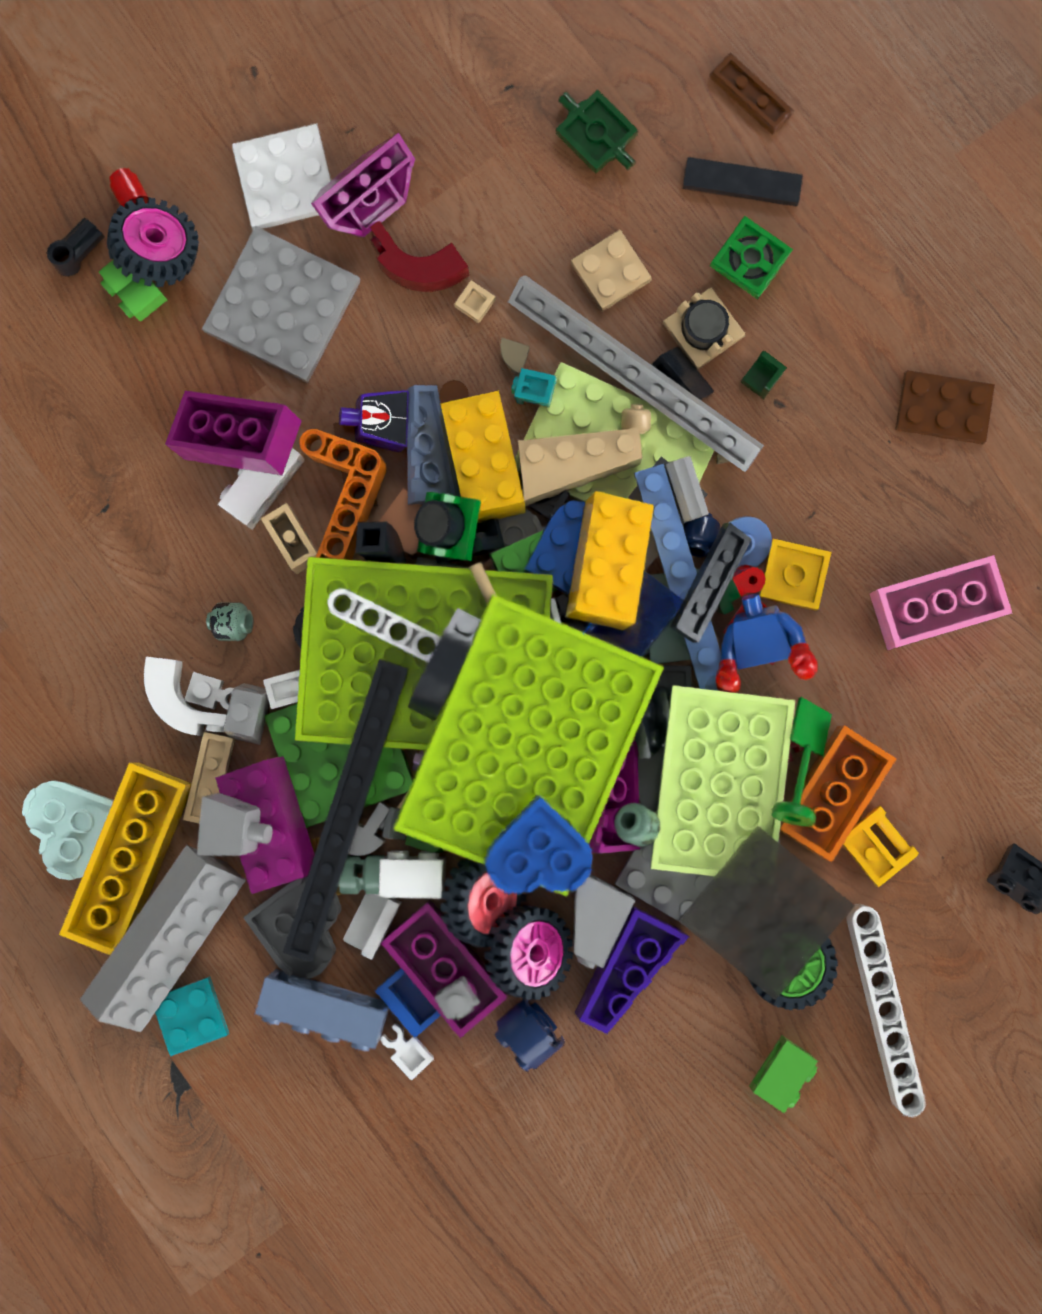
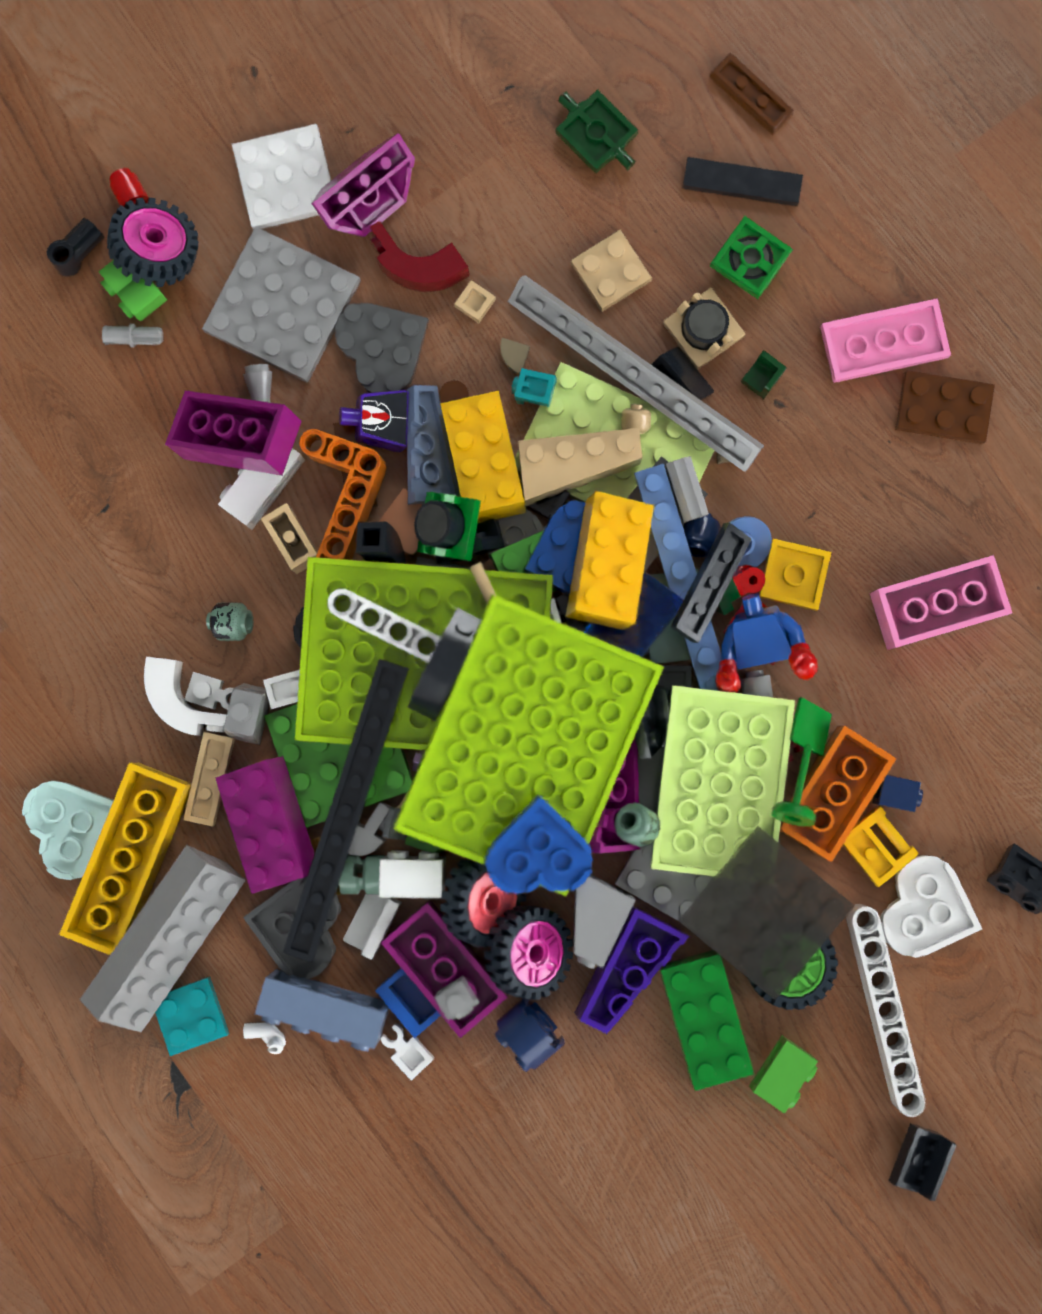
light grey torso [197,793,272,856] -> none
none -> light grey axle [102,324,163,348]
none -> light grey cone [243,364,272,403]
none -> white arm [243,1022,286,1054]
none -> dark grey plate [335,303,429,393]
none -> green brick [659,949,755,1091]
none -> light grey brick [740,670,773,697]
none -> bright pink plate [820,298,951,383]
none -> dark blue brick [872,775,923,812]
none -> white plate [881,855,982,957]
none -> black bracket [888,1123,956,1201]

